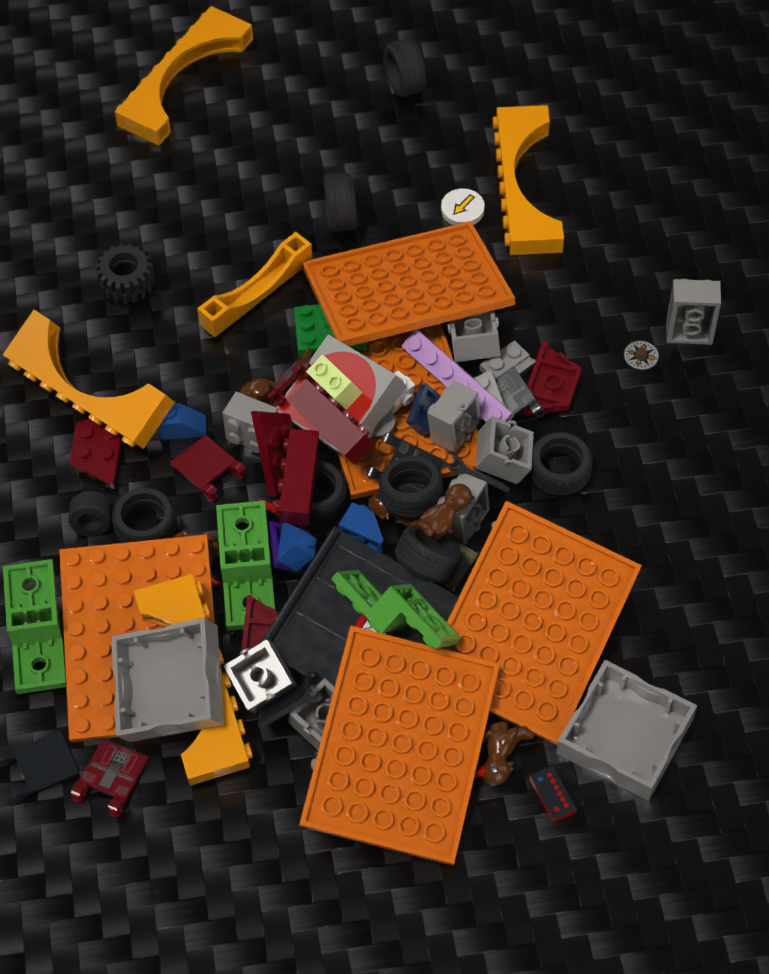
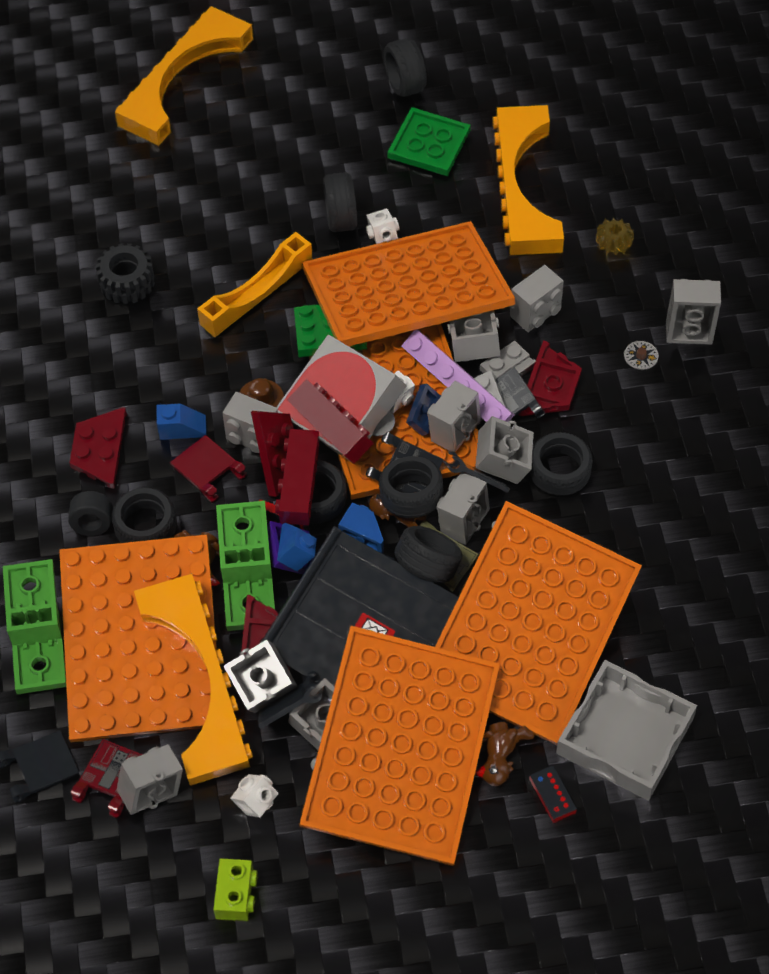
light orange arch [3,310,175,449] -> none
light grey tile [111,618,224,742] -> none
dark red flag [268,347,313,406] -> none
yellowish green brick [306,354,363,410] -> none
bright green bracket [331,570,461,649] -> none
reddish brown animal [415,483,472,539] -> none
white tile [441,189,484,225] -> none
none -> light grey brick [117,744,183,815]
none -> lime brick [214,859,257,921]
none -> white brick [230,774,278,817]
none -> white brick [366,209,399,244]
none -> green plate [388,107,471,176]
none -> light grey brick [509,265,564,332]
none -> clear yellow gear [596,217,634,255]

